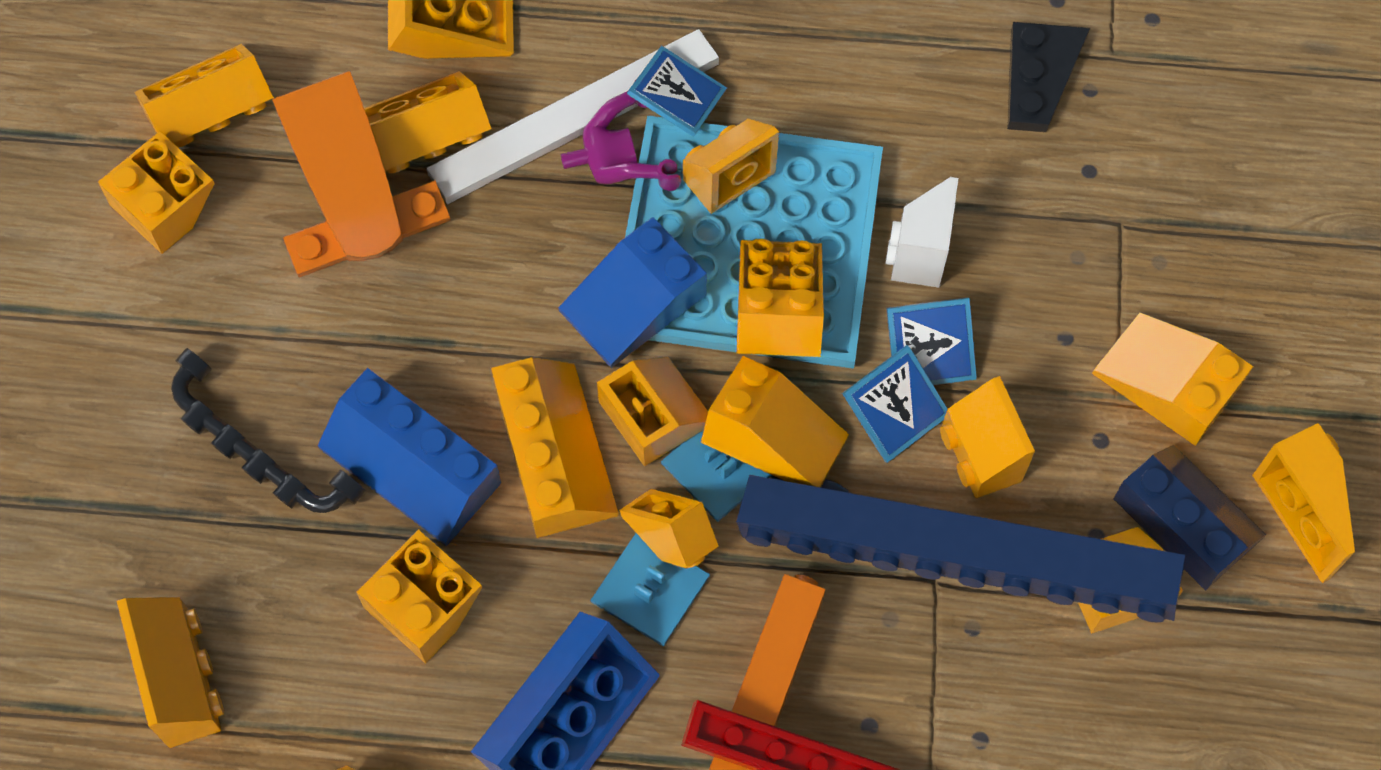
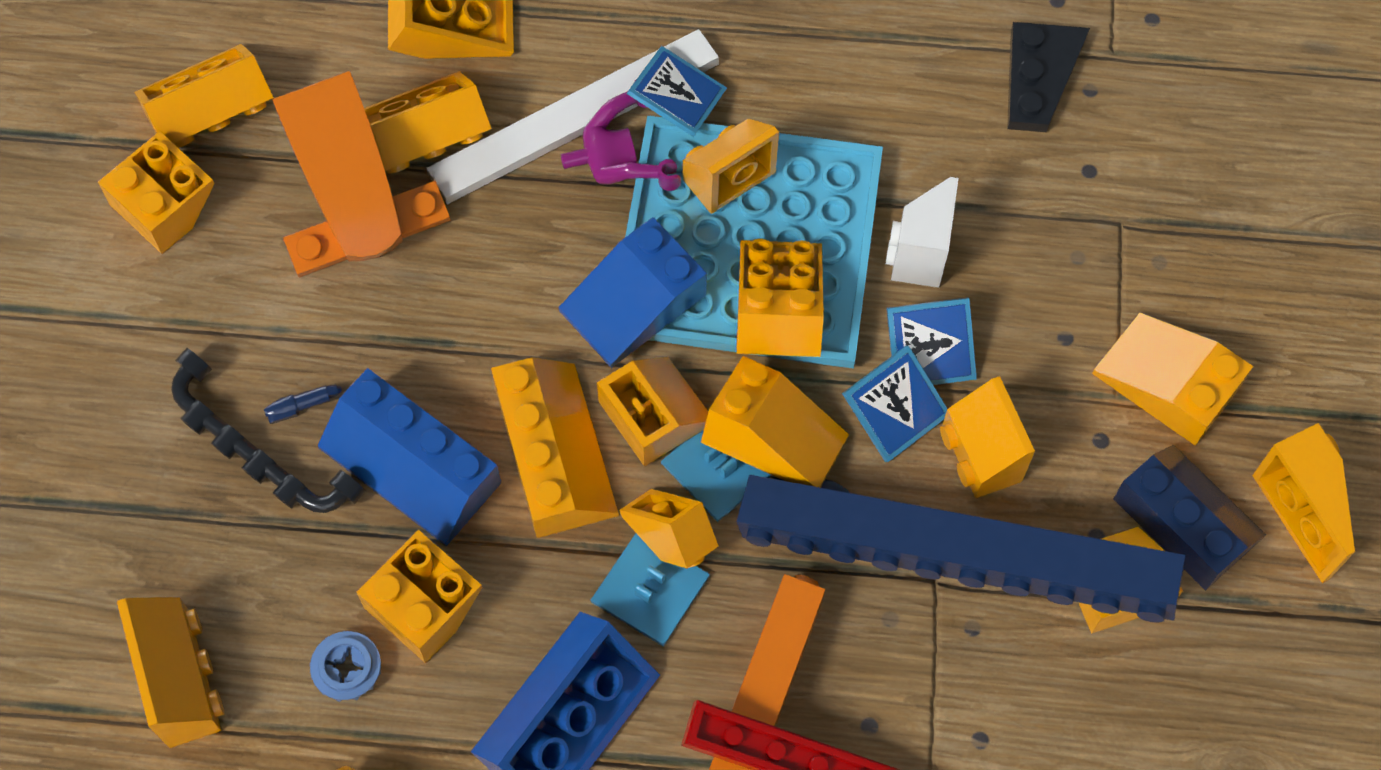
none -> dark blue piece [264,384,342,424]
none -> medium blue gear [310,631,381,702]

